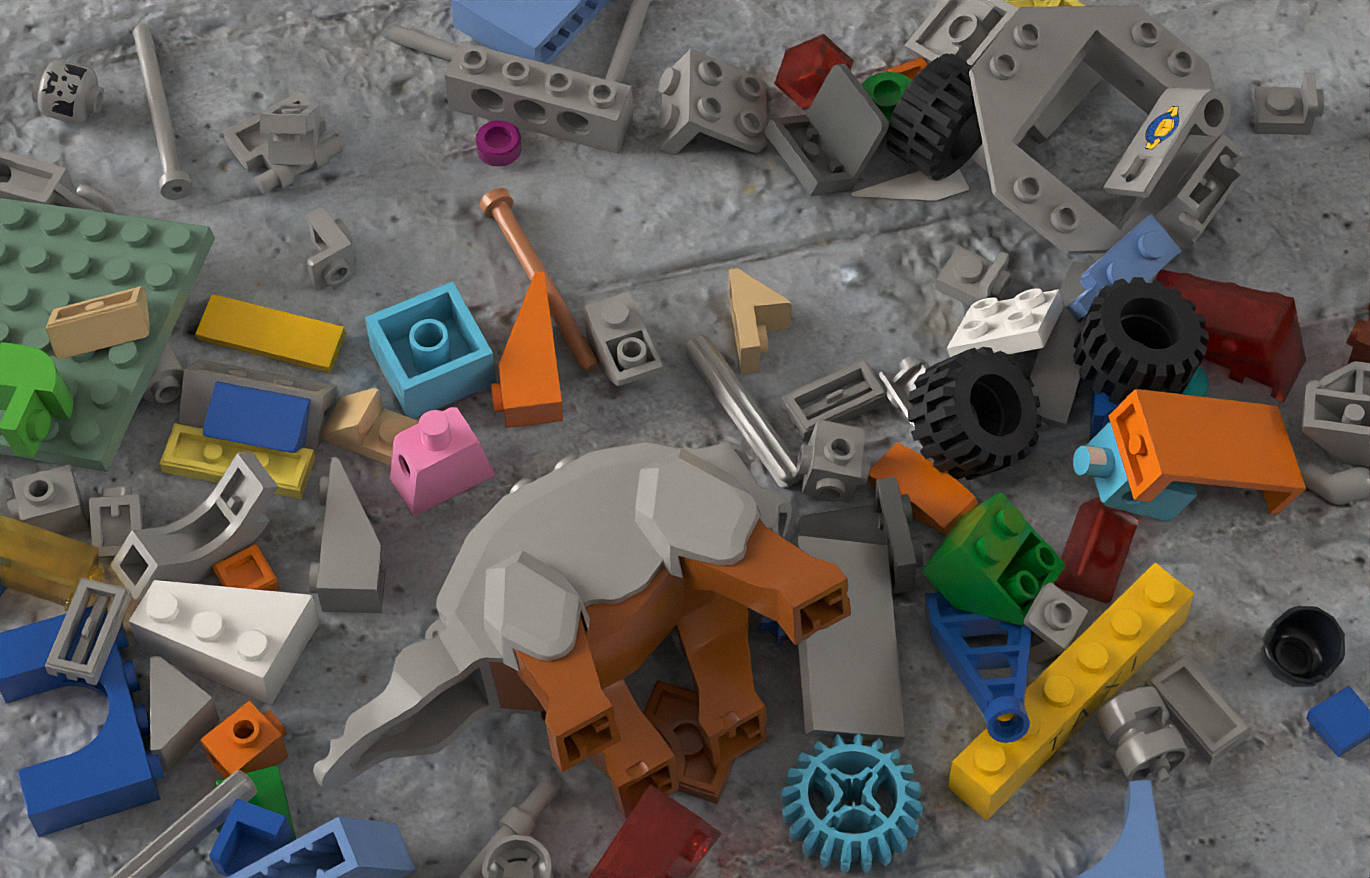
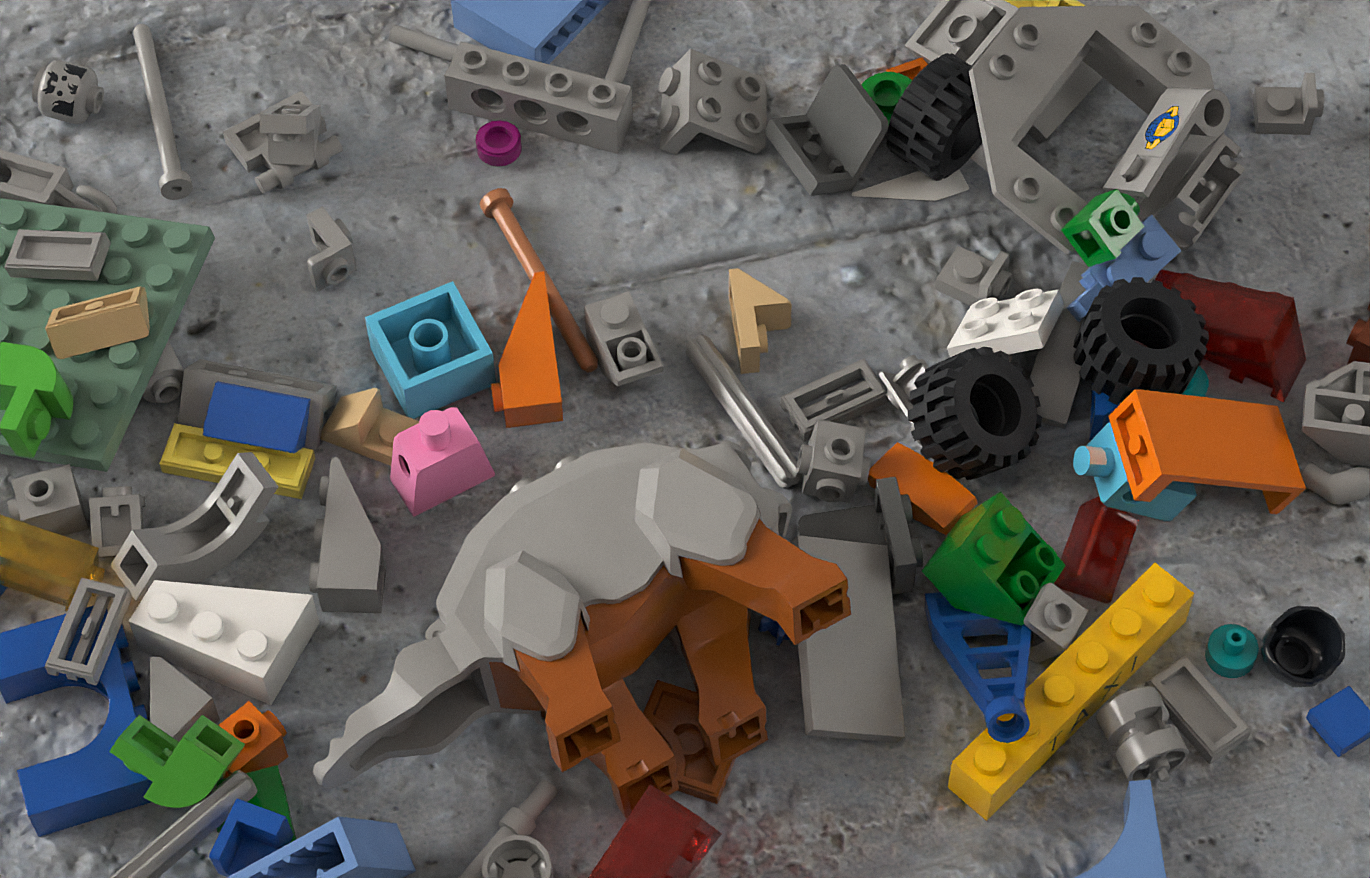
yellow tile [195,294,347,374] -> none
orange tile [212,544,280,591] -> none
clear red brick [774,34,854,110] -> none
medium azure gear [781,733,923,874] -> none
none -> light grey tile [4,229,111,281]
none -> bright green brick [109,715,245,808]
none -> green brick [1061,189,1145,267]
none -> teal tile [1205,624,1259,678]

